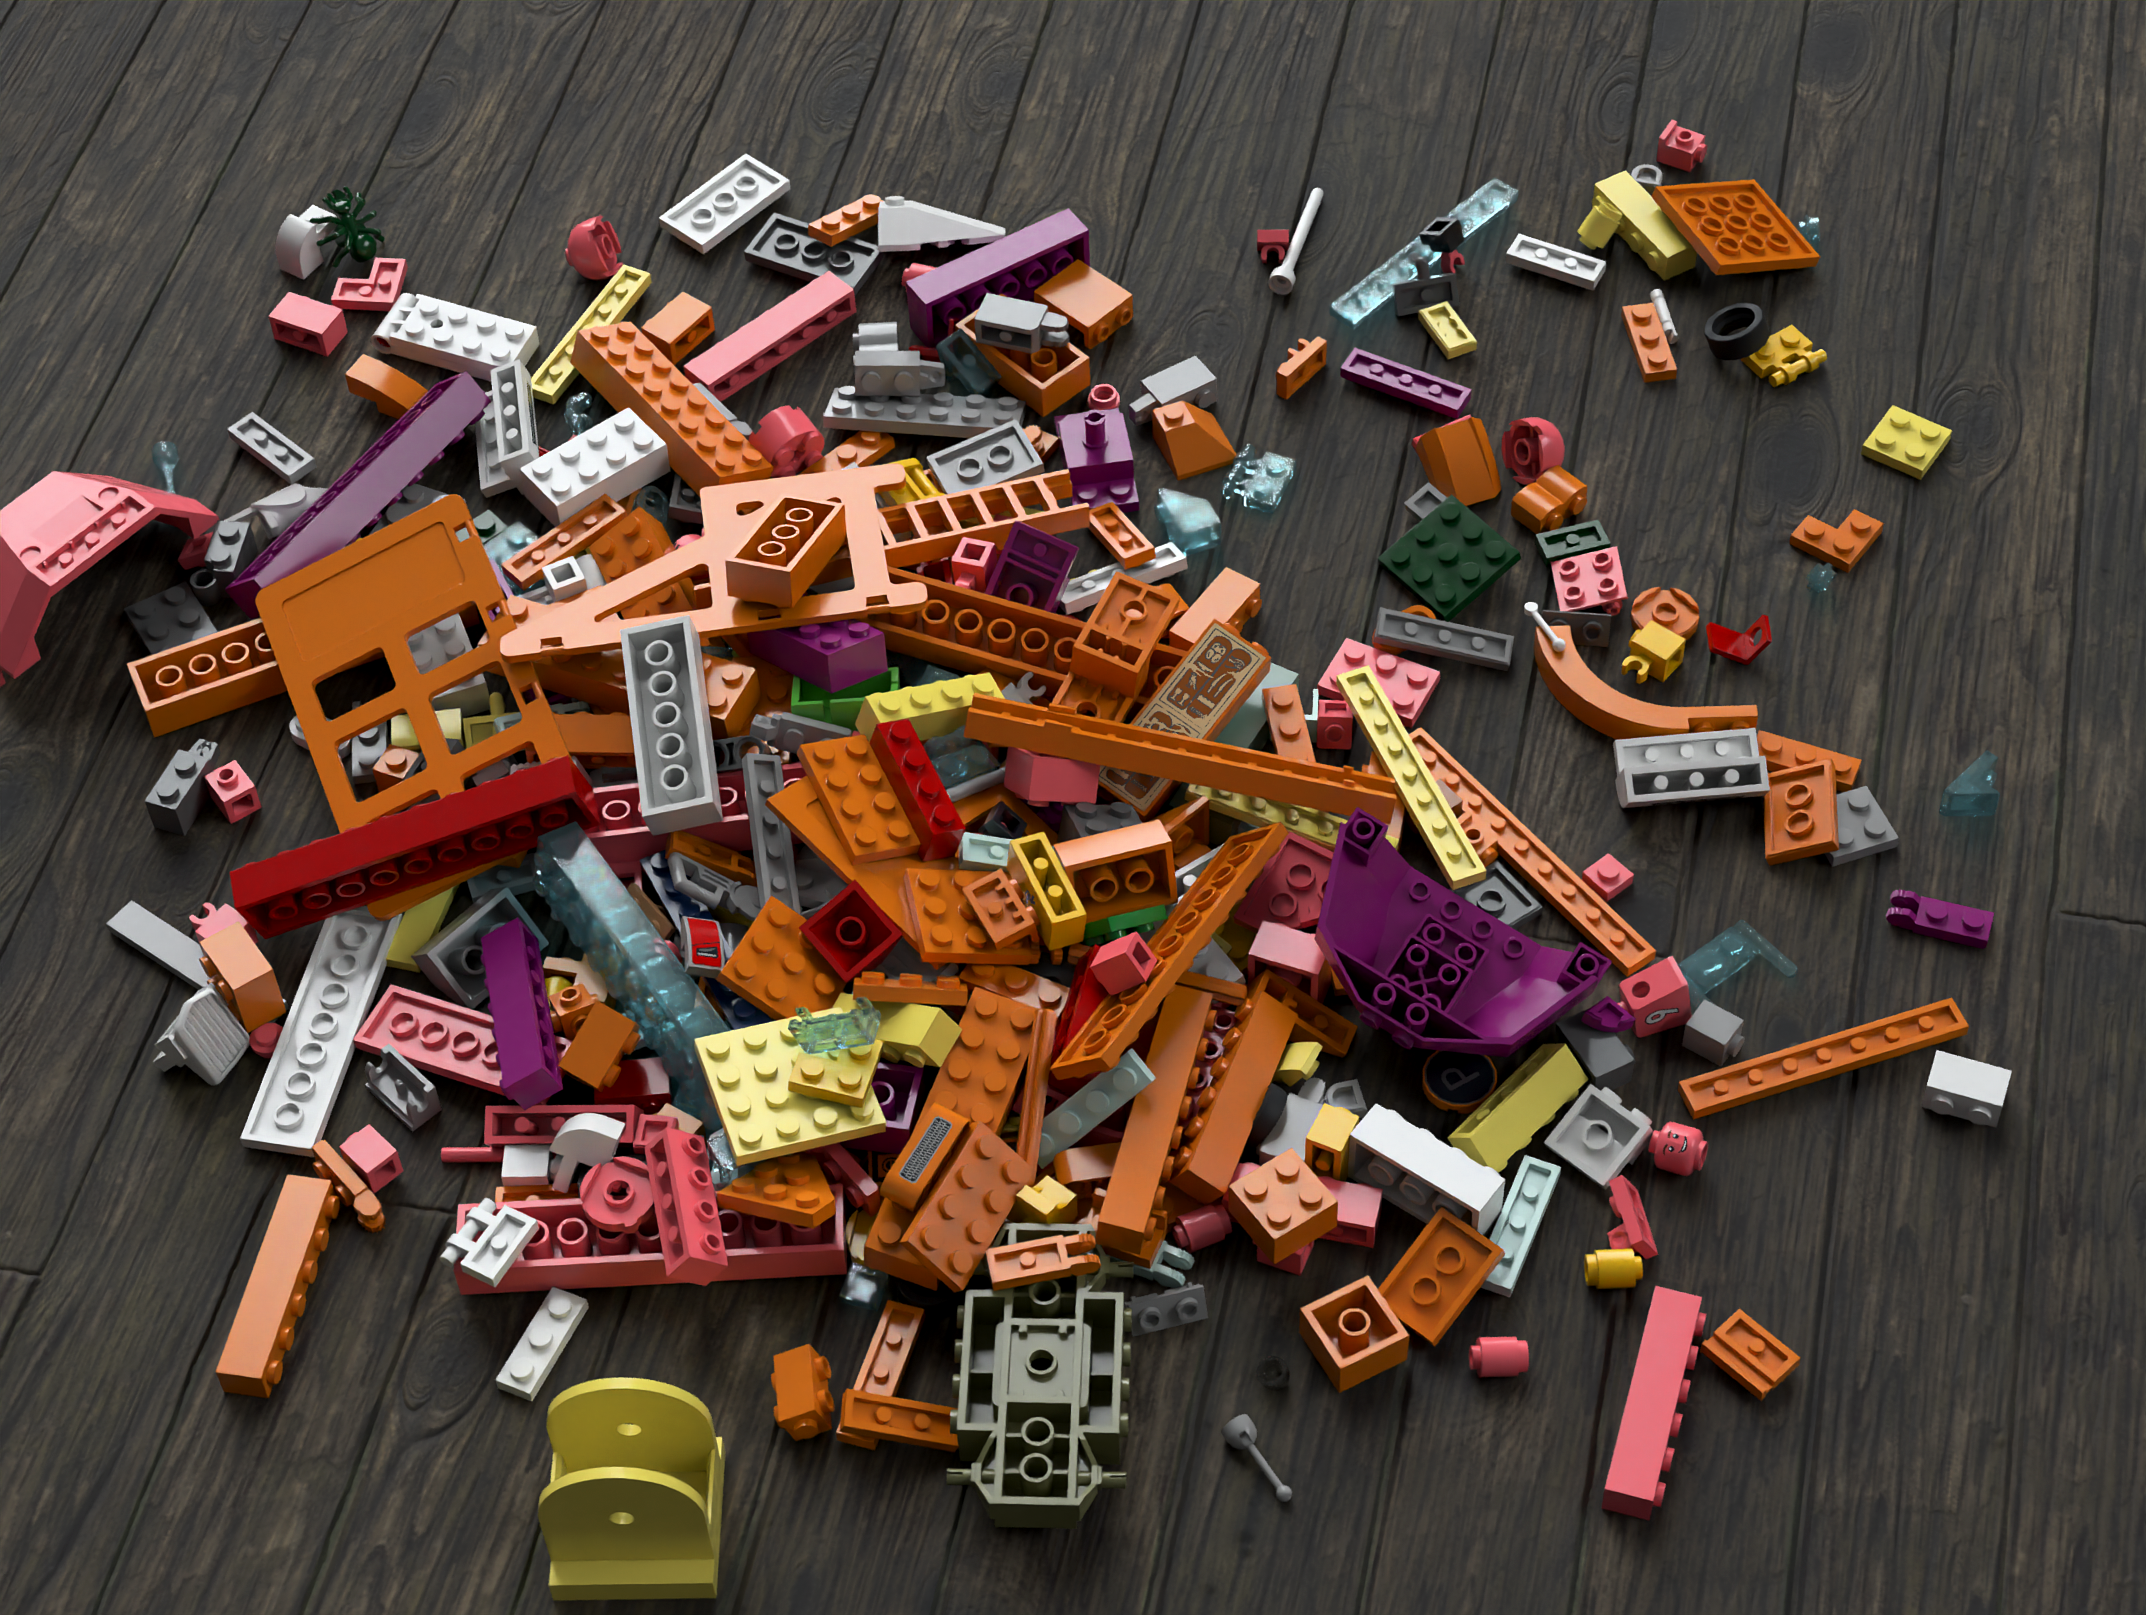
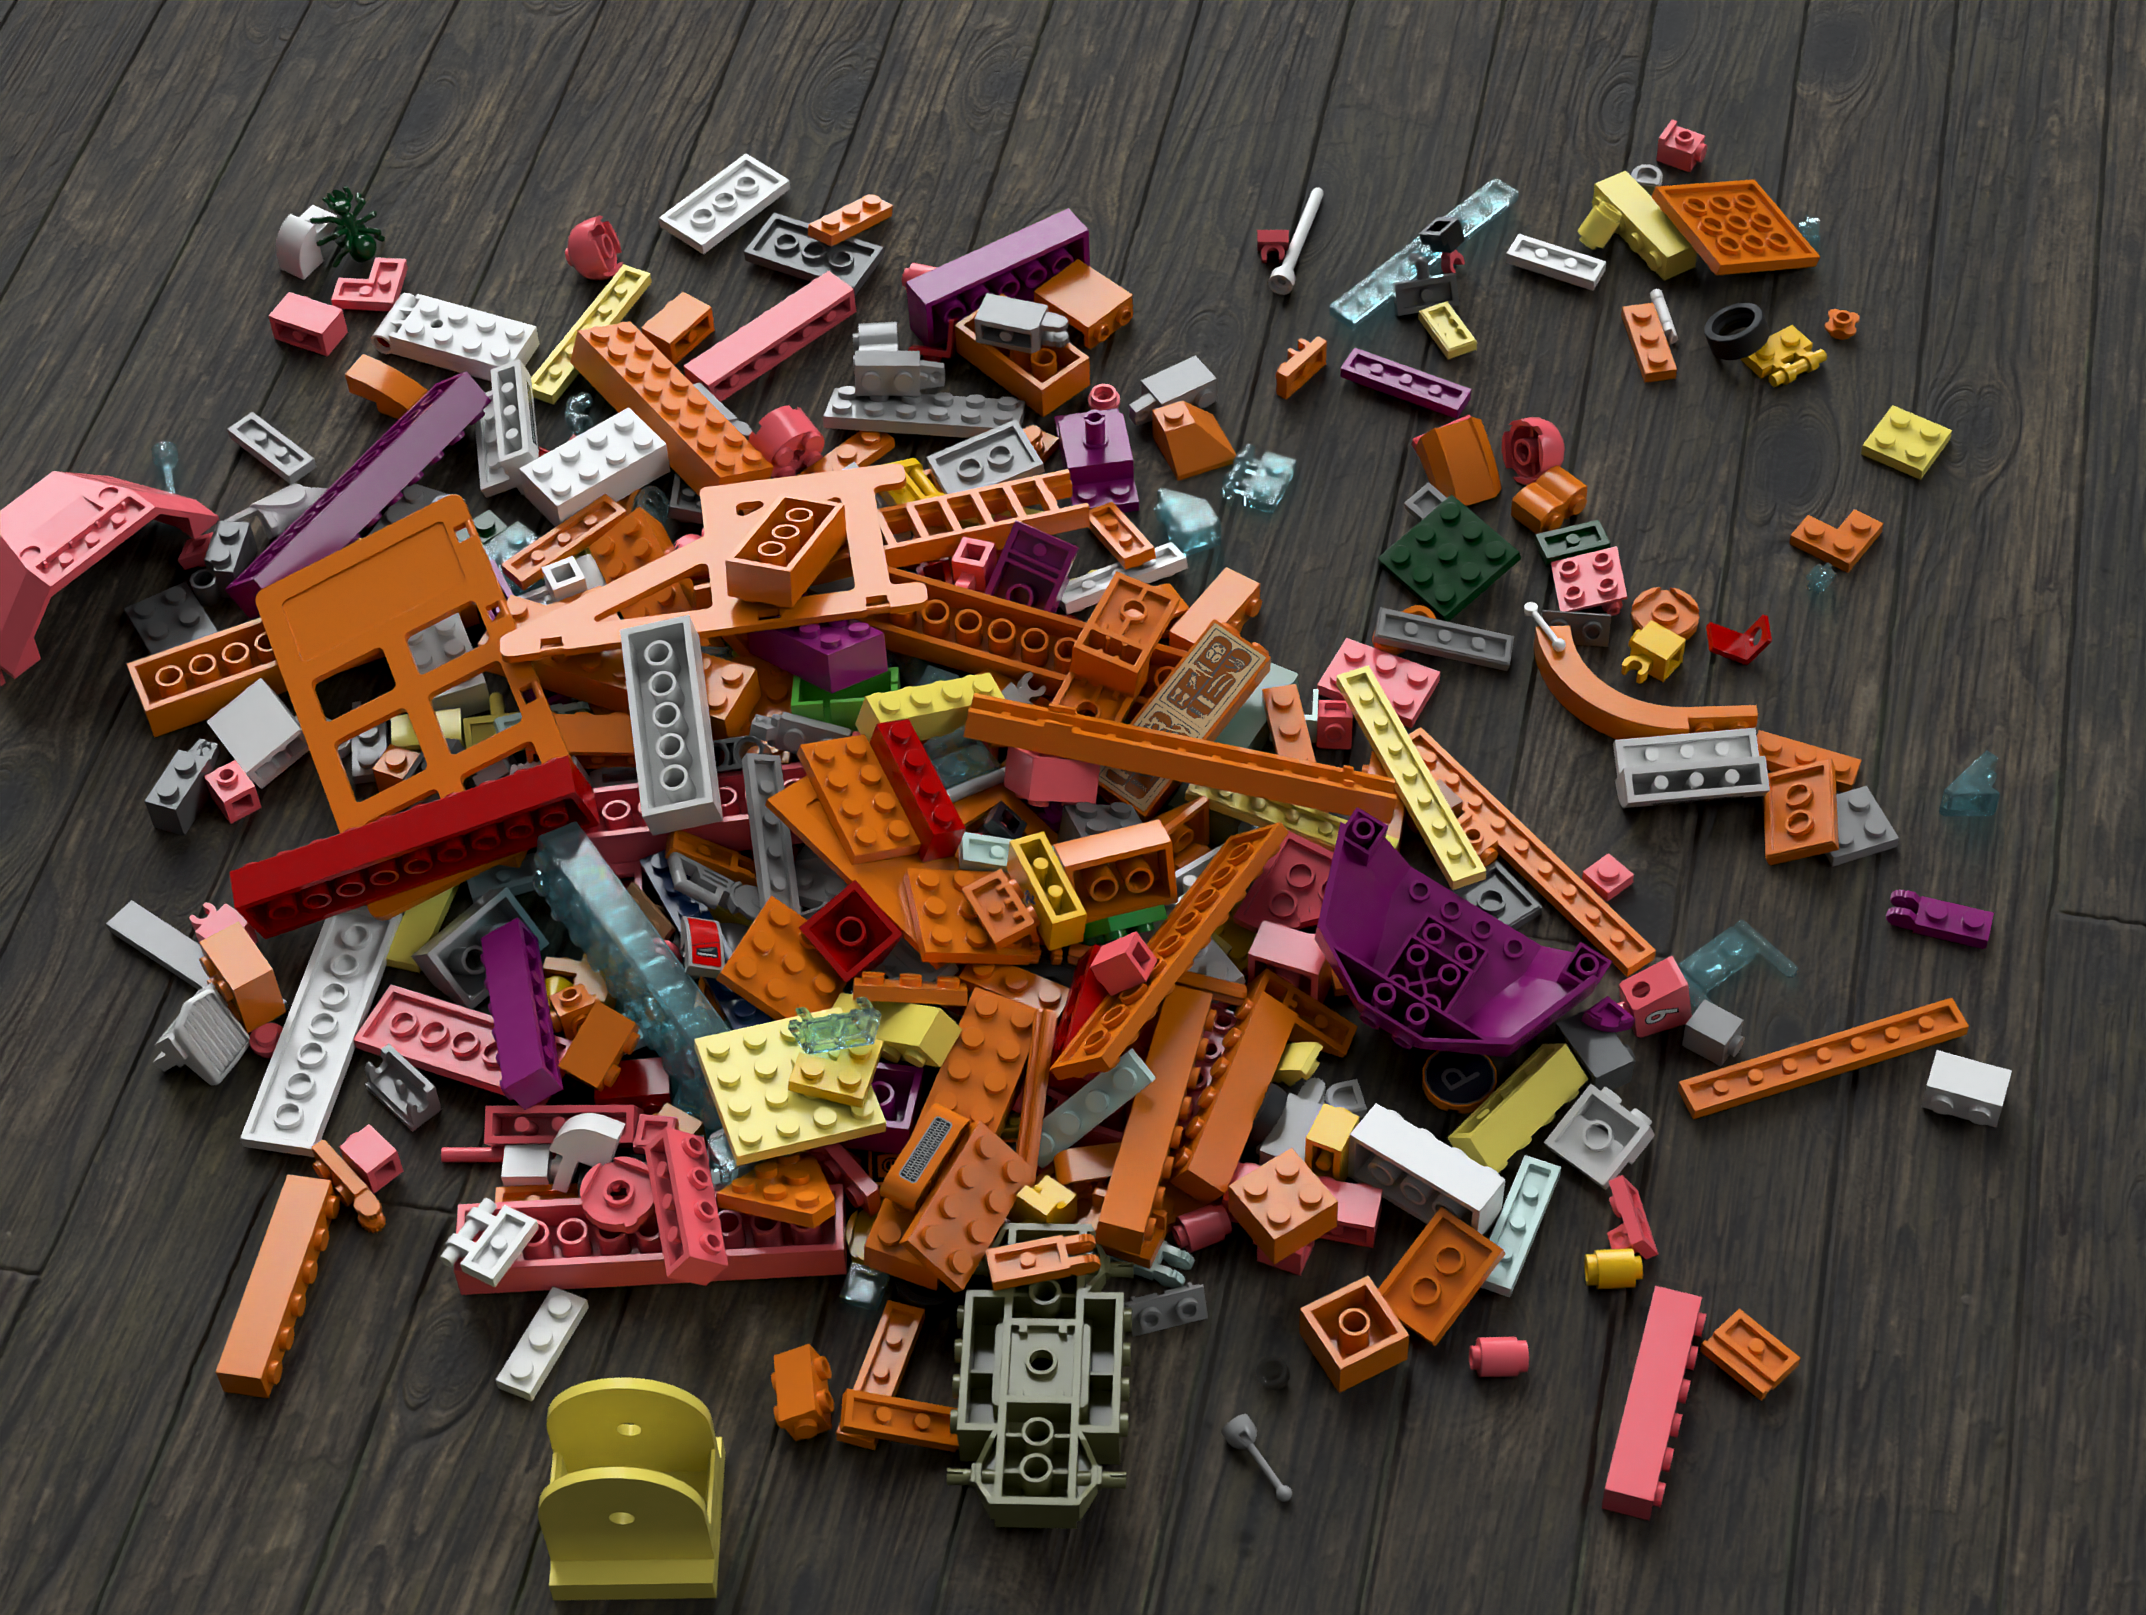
white wedge [878,196,1005,252] -> none
clear light blue slope [936,328,1002,395] -> none
coral head [1648,1122,1708,1176] -> none
none -> white brick [207,678,309,789]
none -> orange plate [1824,309,1860,340]

